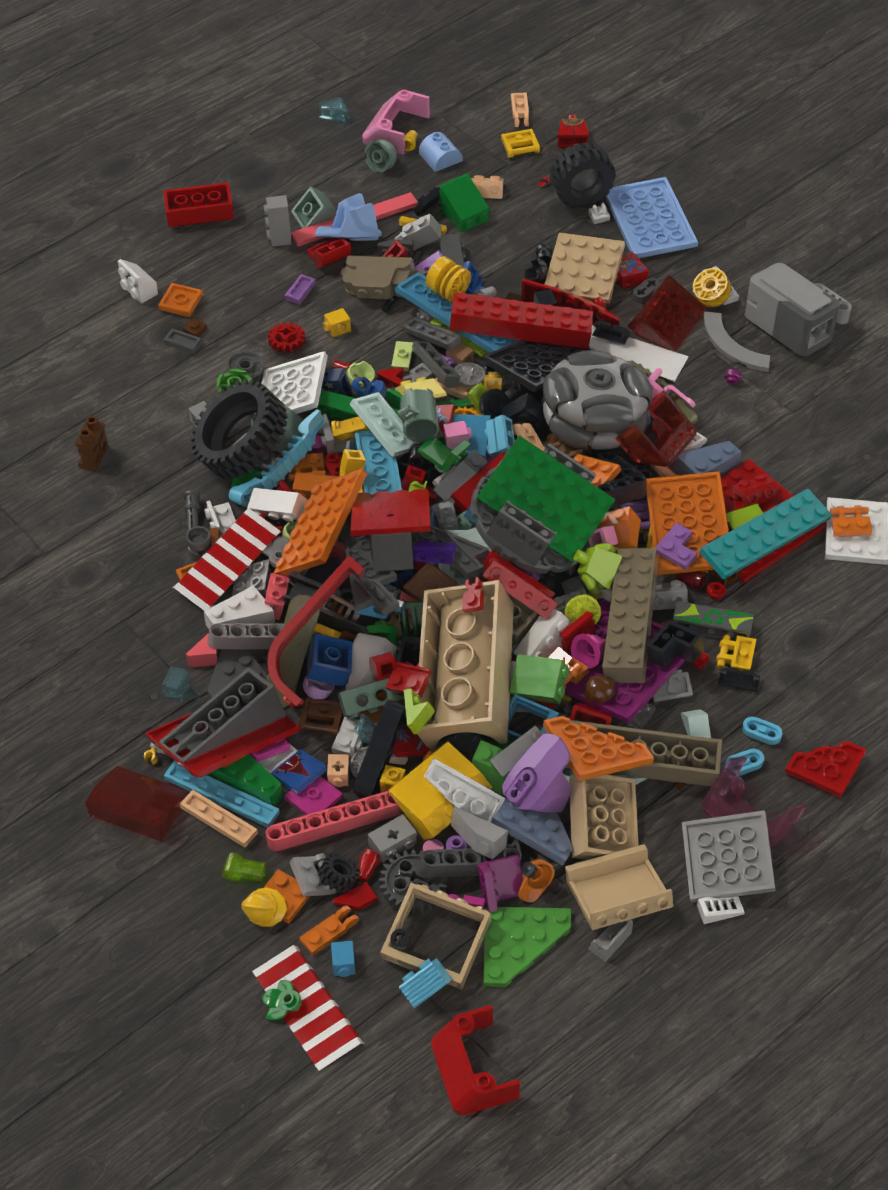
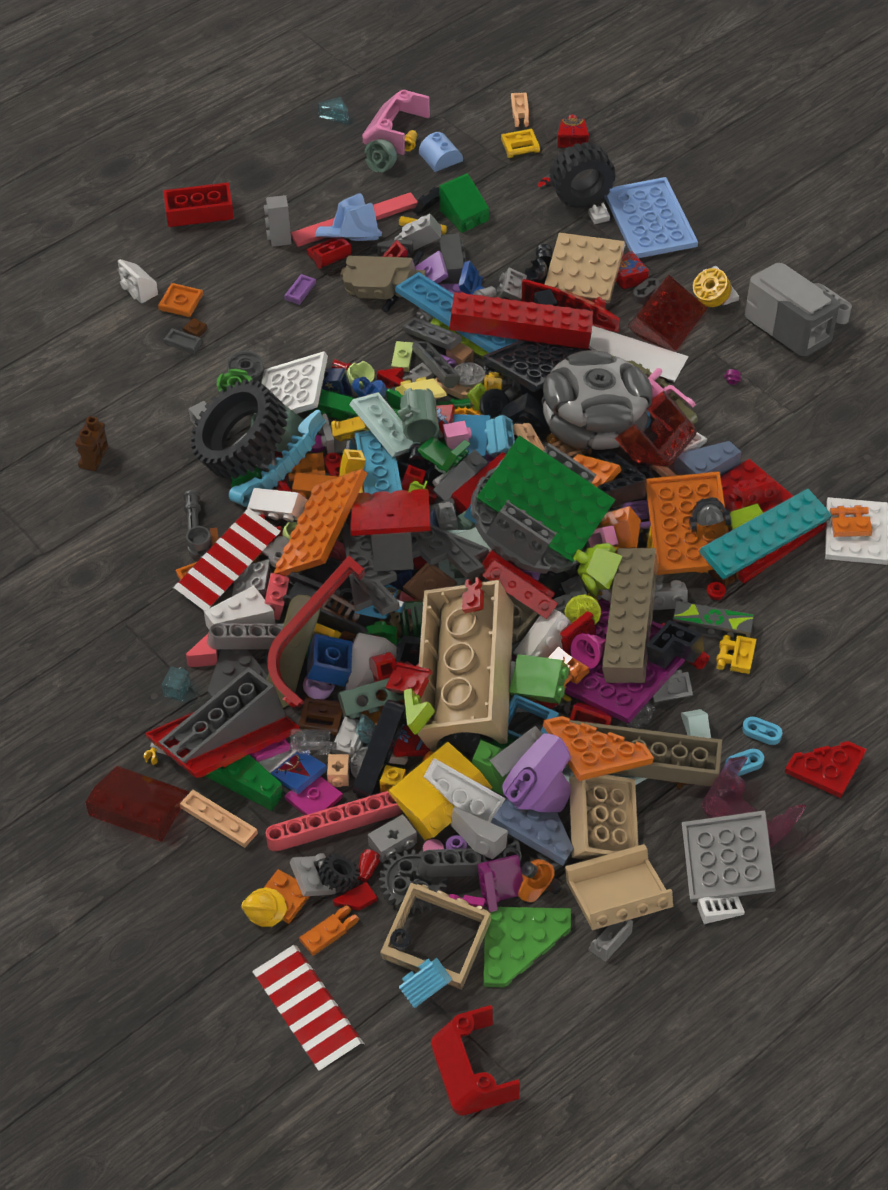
medium azure plate [164,760,280,828] -> none
white bracket [204,501,236,537] -> none
clear neon green piece [222,853,266,881] -> none
green plate [262,980,302,1021] -> none
red gear [267,321,306,354] -> none
sand green slope [291,186,337,229] -> none
yellow brick [323,308,351,338] -> none
dark azure brick [331,941,355,977] -> none
dark purple bracket [413,540,457,565] -> none
yellow wheel [425,256,471,302] -> none
light nougat bracket [471,175,504,199] -> none
reddish brown hair [584,675,616,704] -> none
black hinge [592,320,631,345] -> none
medium lavender plate [655,523,697,570] -> none
dark red cone [676,571,706,589] -> none
light grey tile [704,312,770,372] -> none
black hinge [718,666,760,692] -> none
none -> clear bracket [290,729,337,754]
none -> light grey bracket [496,268,527,301]
none -> cap [689,497,731,532]

